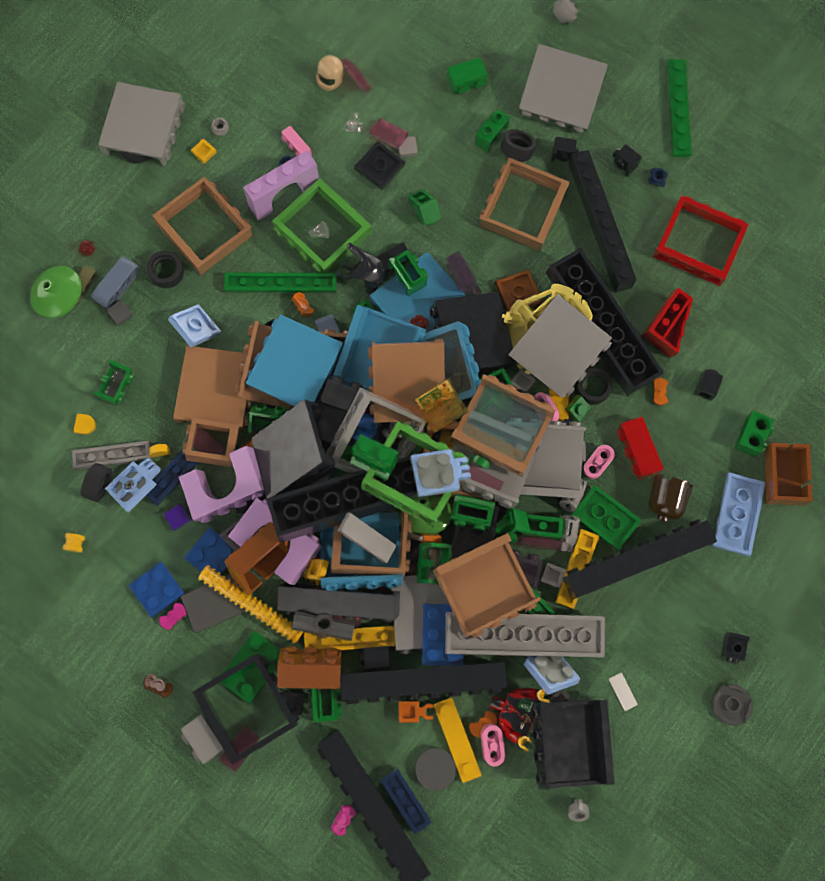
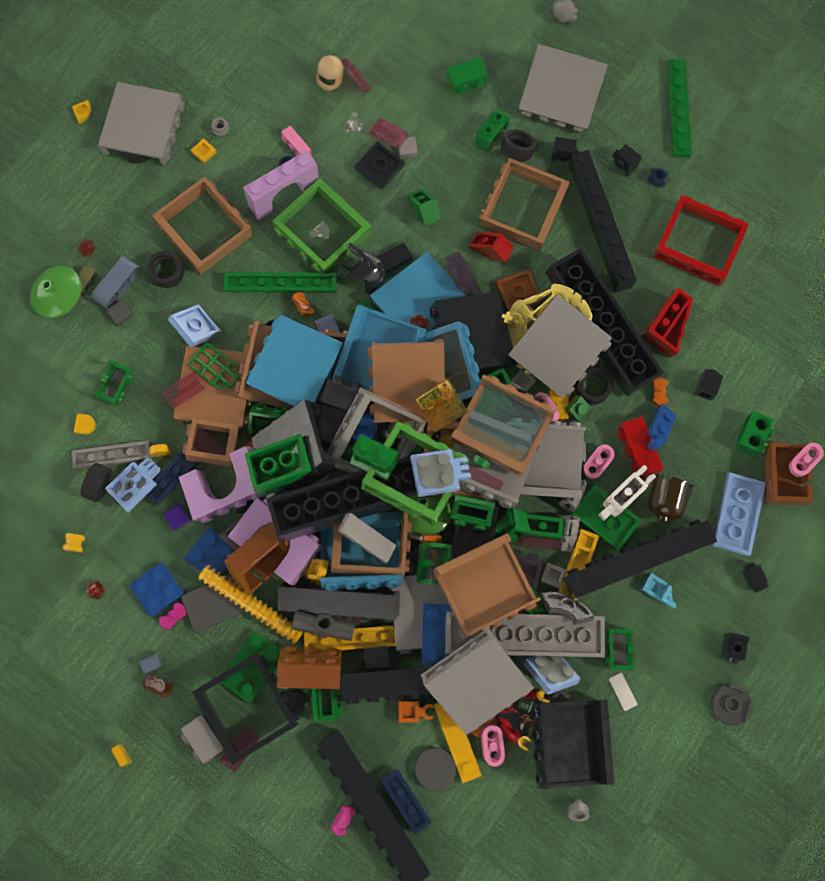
green window [389,250,429,296] -> none
none -> yellow tile [72,100,91,124]
none -> clear red plate [86,581,105,599]
none -> yellow tile [111,744,132,767]
none -> sand blue hinge [140,653,163,674]
none -> clear pink tile [161,372,205,409]
none -> green window [187,342,239,389]
none -> green slope [245,433,312,497]
none -> light grey panel [421,627,534,735]
none -> red slope [468,232,514,262]
none -> dark grey tile [540,592,594,625]
none -> white hinge [598,465,656,521]
none -> green window [605,629,635,671]
none -> medium azure slope [639,573,676,609]
none -> blue hinge [647,404,677,451]
none -> black brick [742,562,769,593]
none -> bright pink plate [789,443,824,477]

